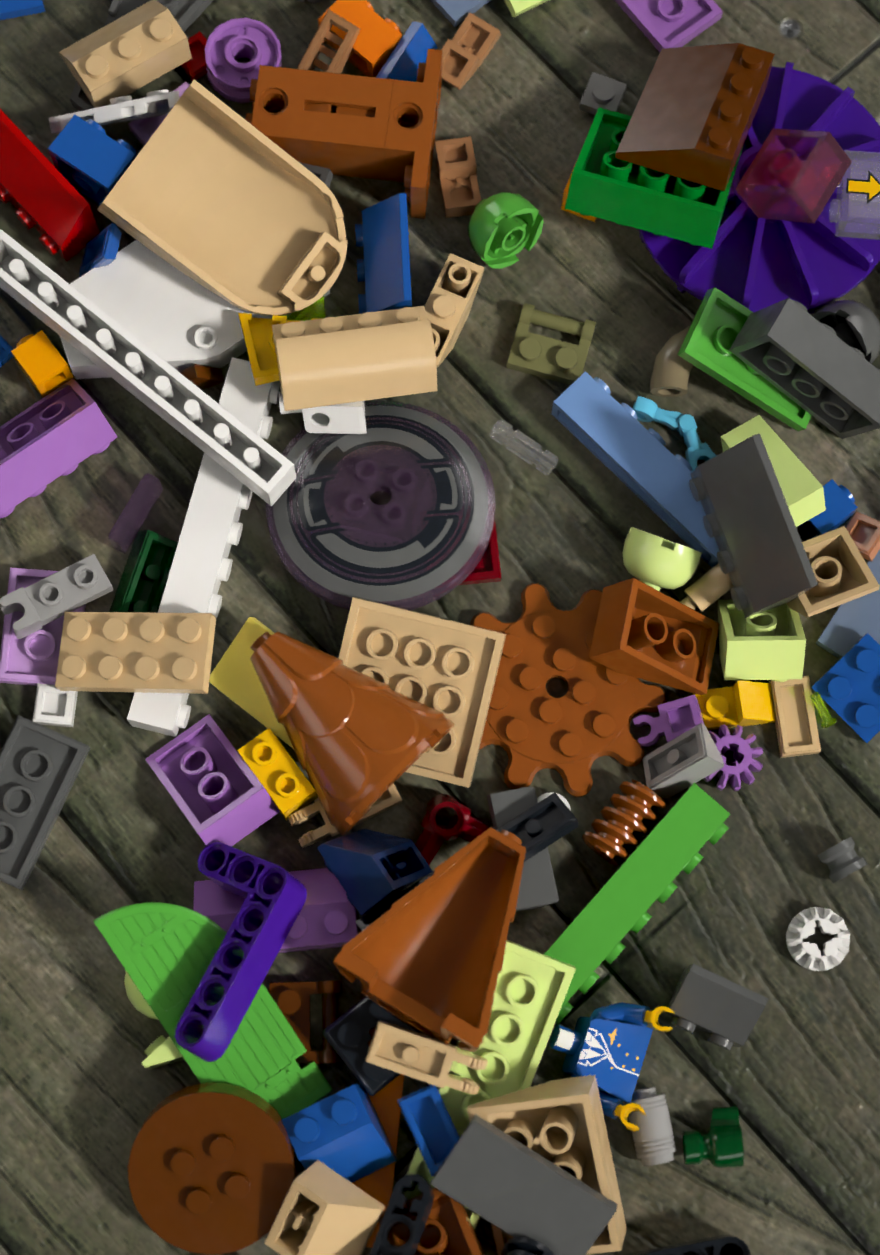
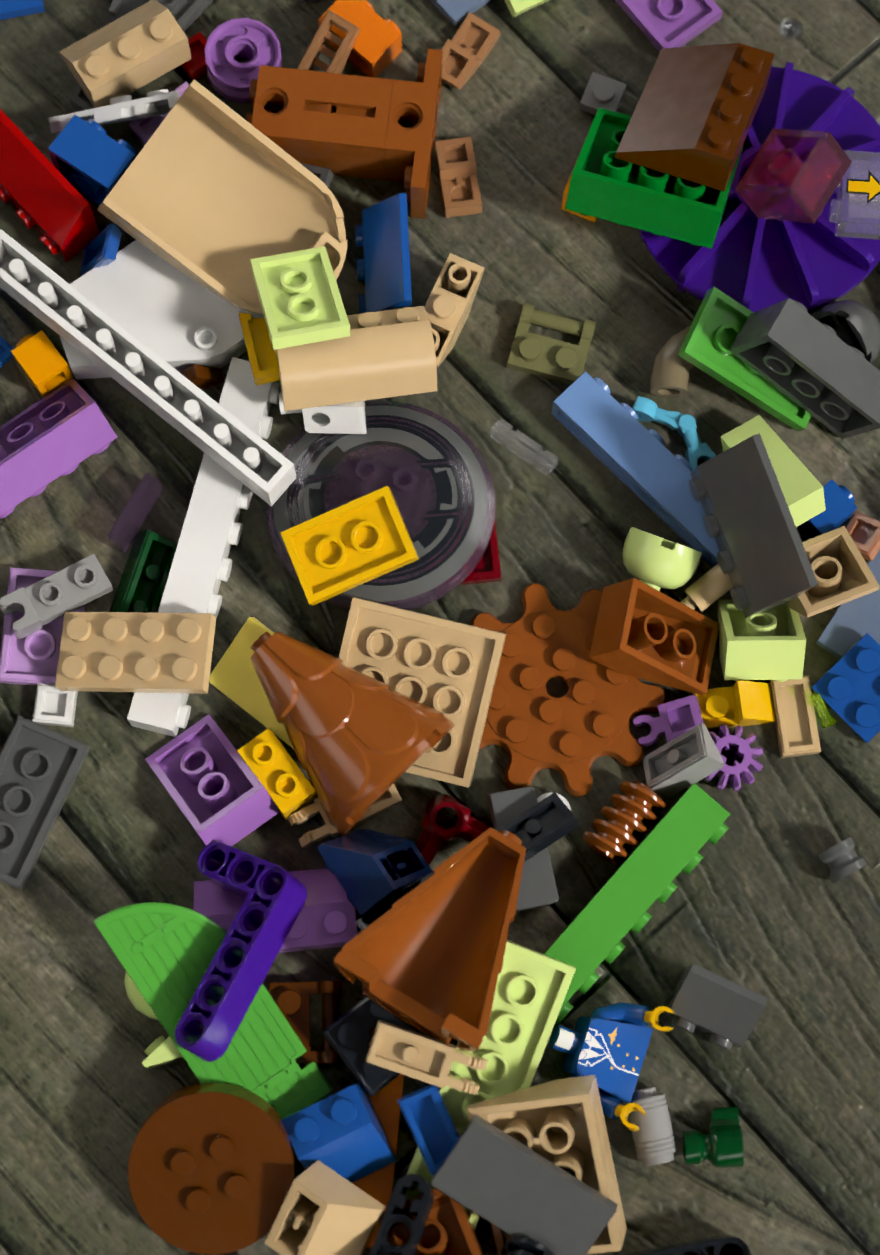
blue tile [376,21,438,82] -> none
bright green cylinder [468,192,544,269] -> none
white gear [786,907,851,971] -> none
none -> yellowish green plate [250,246,351,350]
none -> yellow plate [280,486,419,606]

